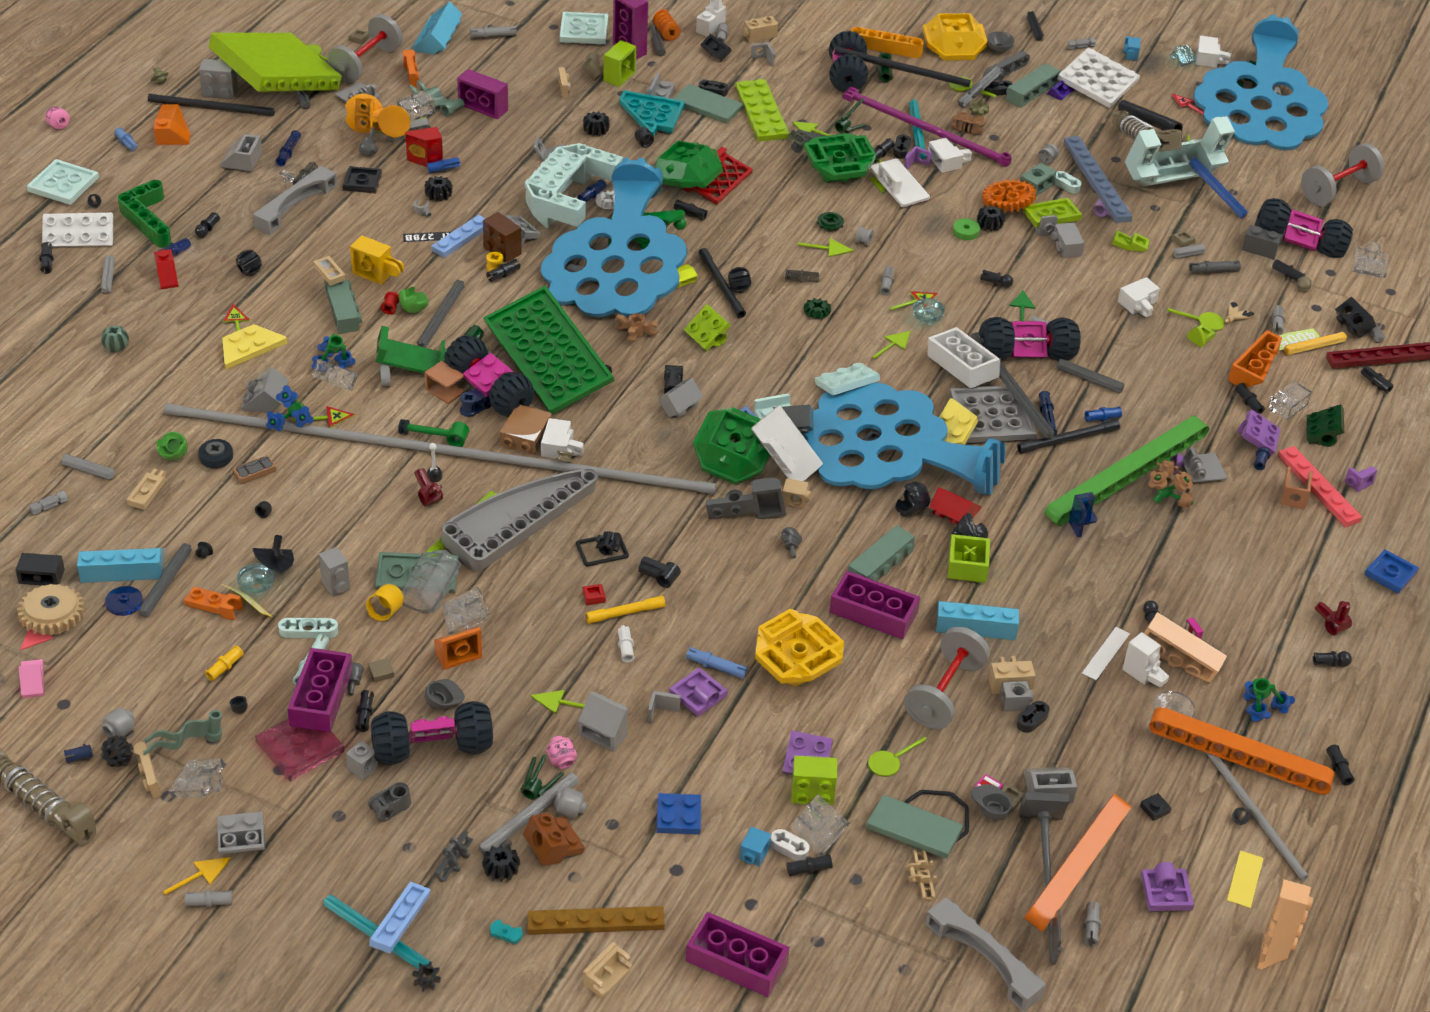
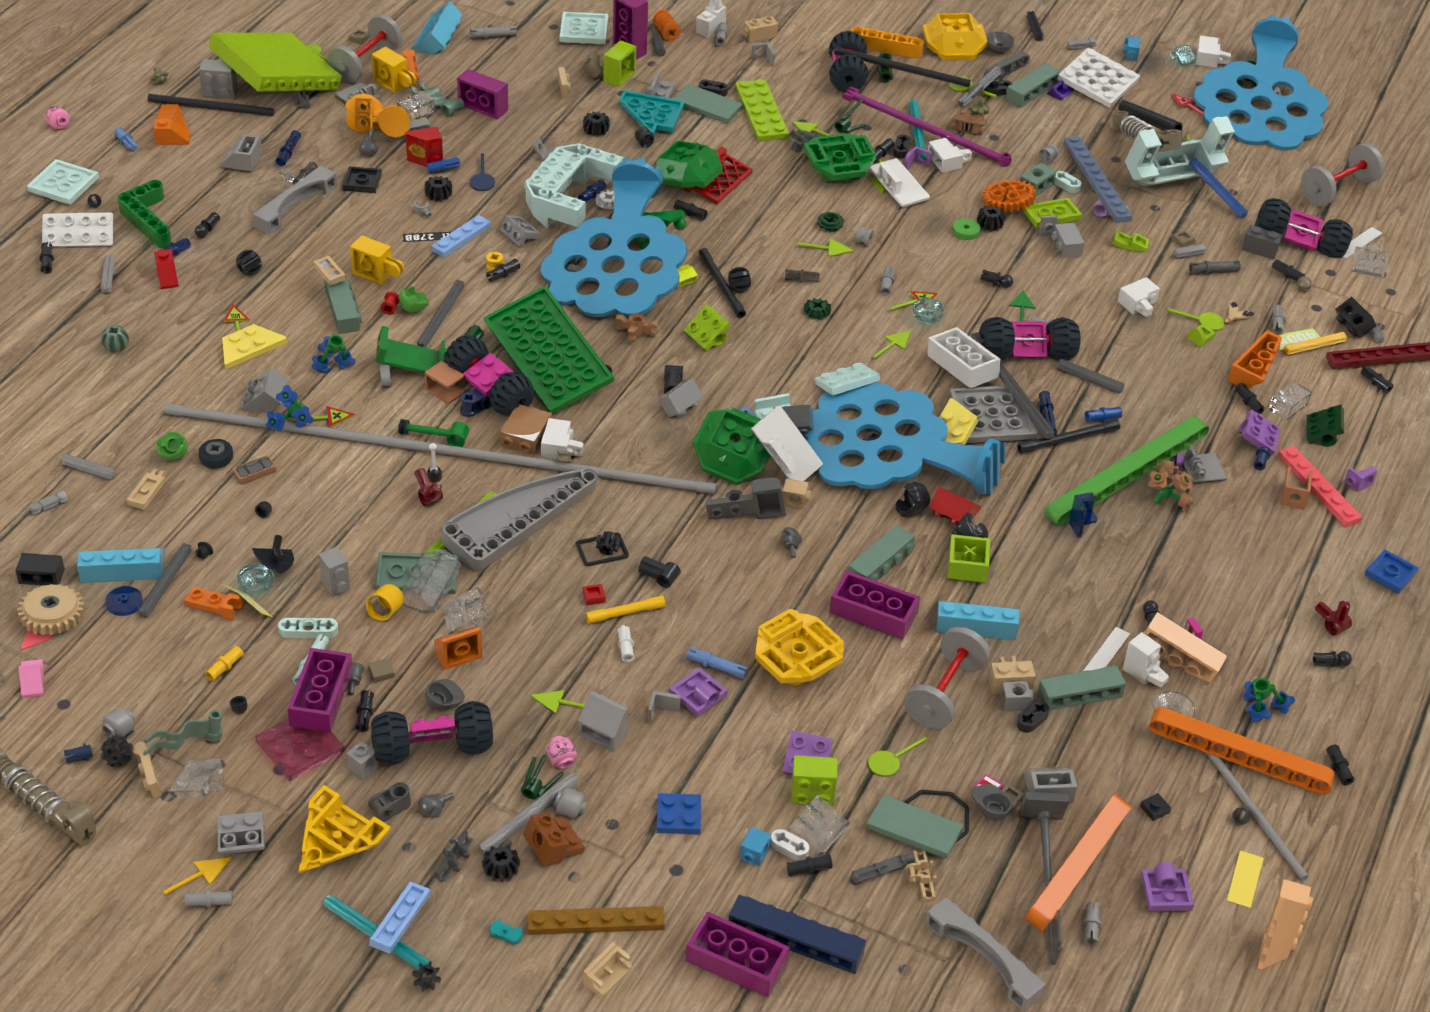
clear piece [312,359,358,391] -> none
reddish brown brick [483,212,522,263] -> none
black plate [700,33,732,62] -> none
none -> yellow wedge [299,785,391,873]
none -> yellow brick [371,47,417,93]
none -> dark grey piece [418,793,454,818]
none -> dark blue piece [470,153,495,191]
none -> dark blue brick [728,895,866,974]
none -> dark grey piece [851,853,915,884]
none -> sand green brick [1038,666,1126,711]
none -> white sticker [1343,227,1382,258]

